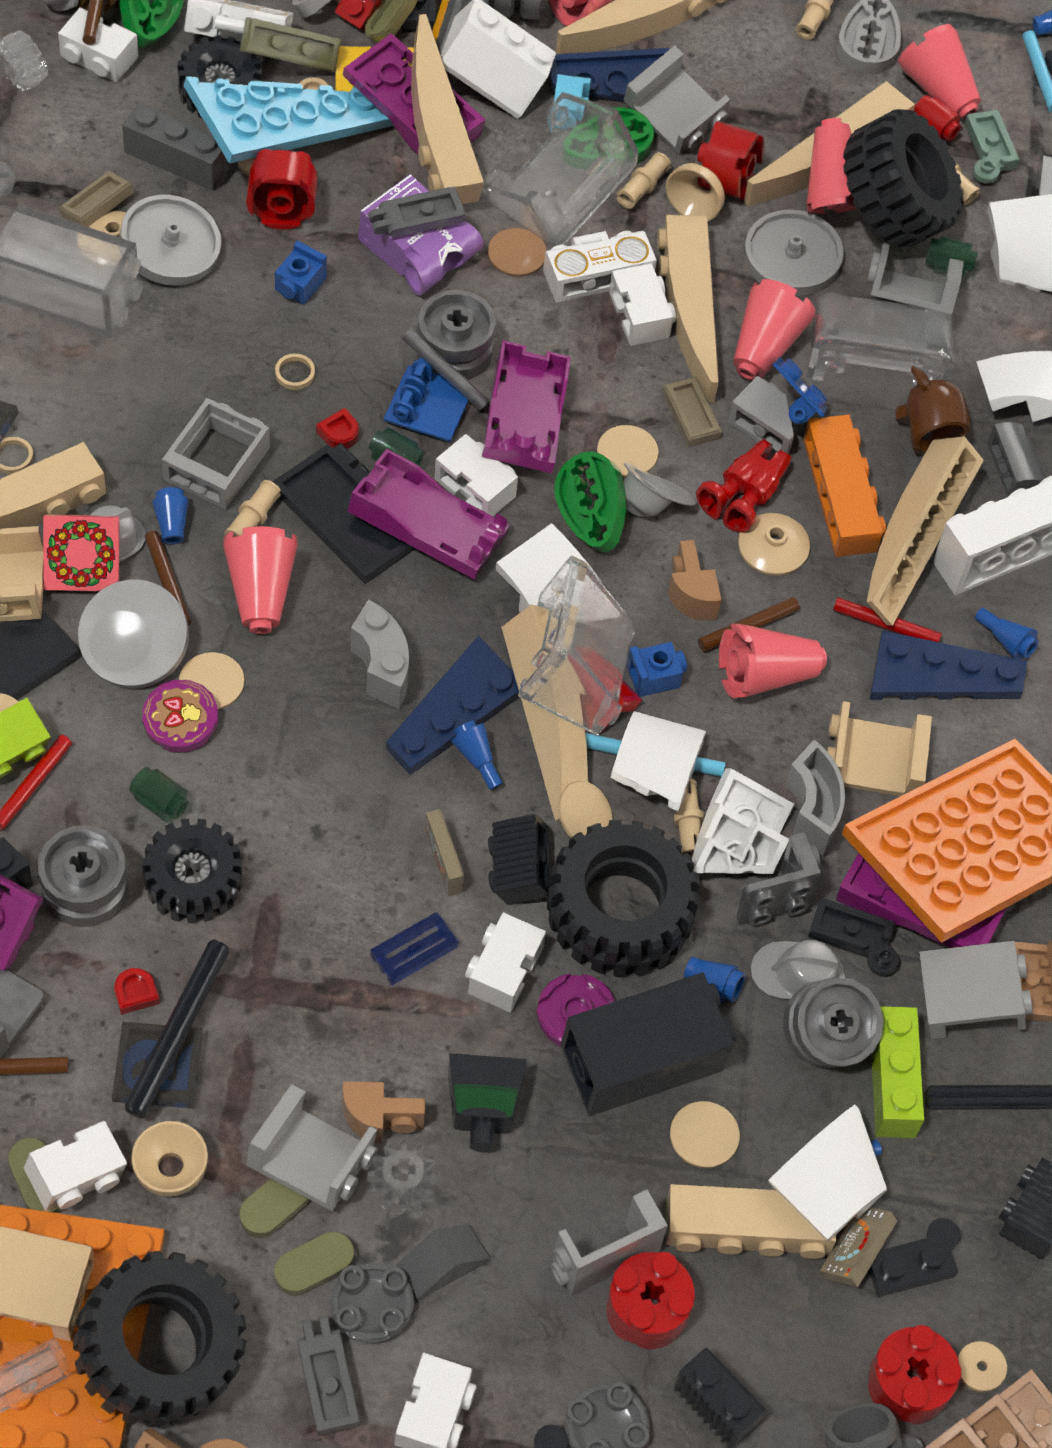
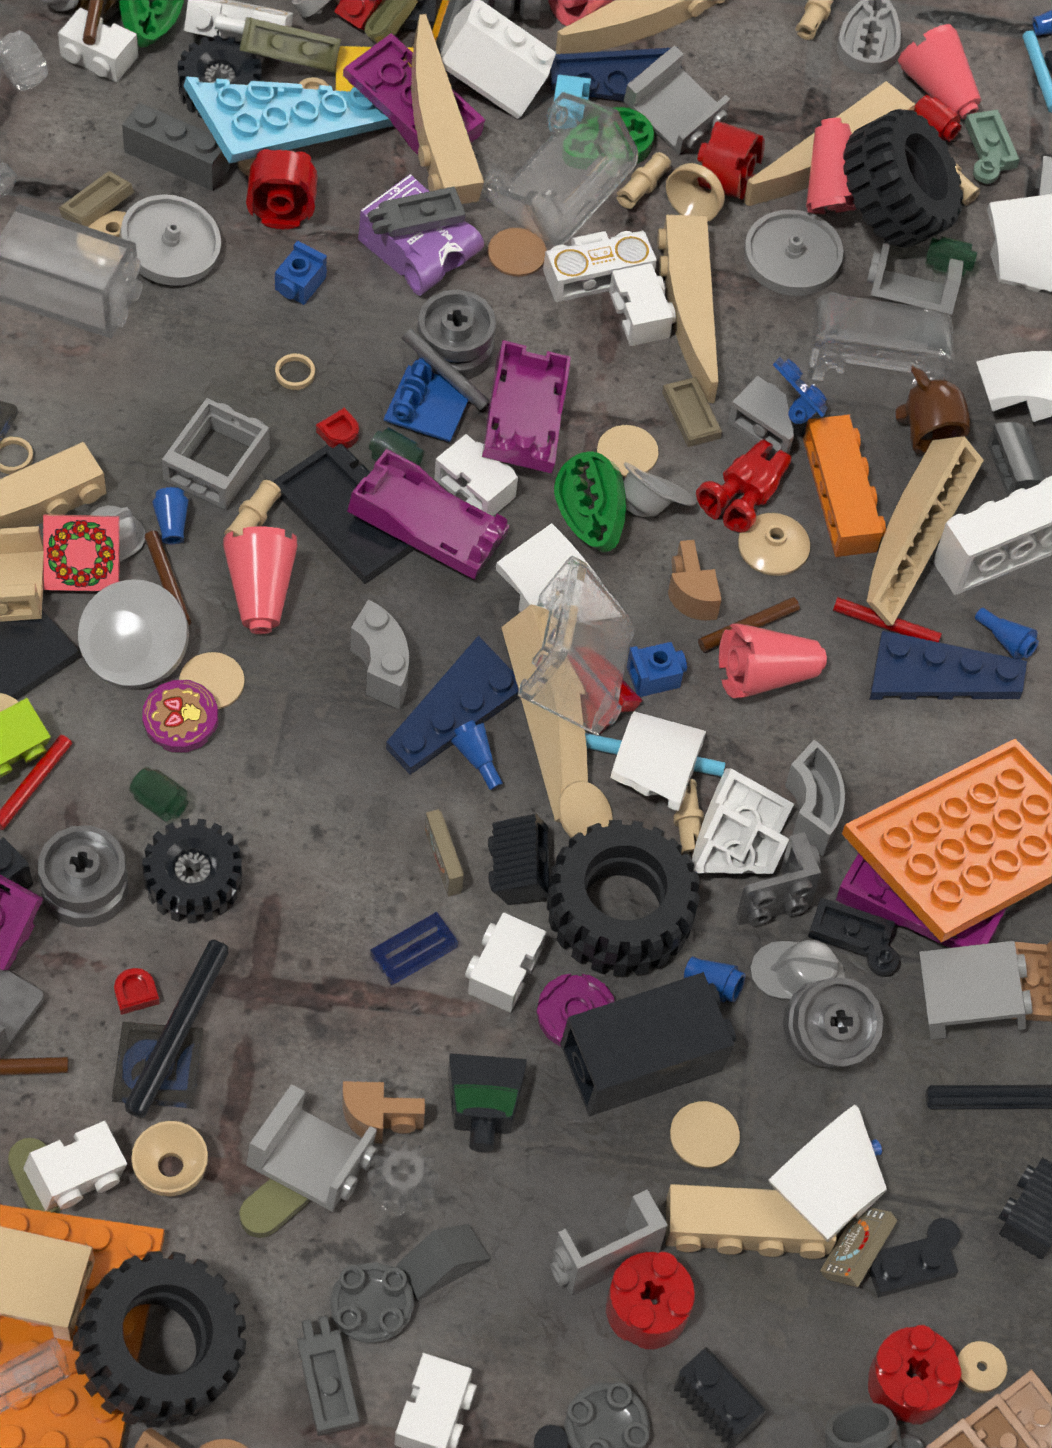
olive tile [274,1232,354,1296] -> none
coral cone [733,279,816,380] -> none
tan panel [827,701,932,796] -> none
lime brick [871,1006,924,1138] -> none

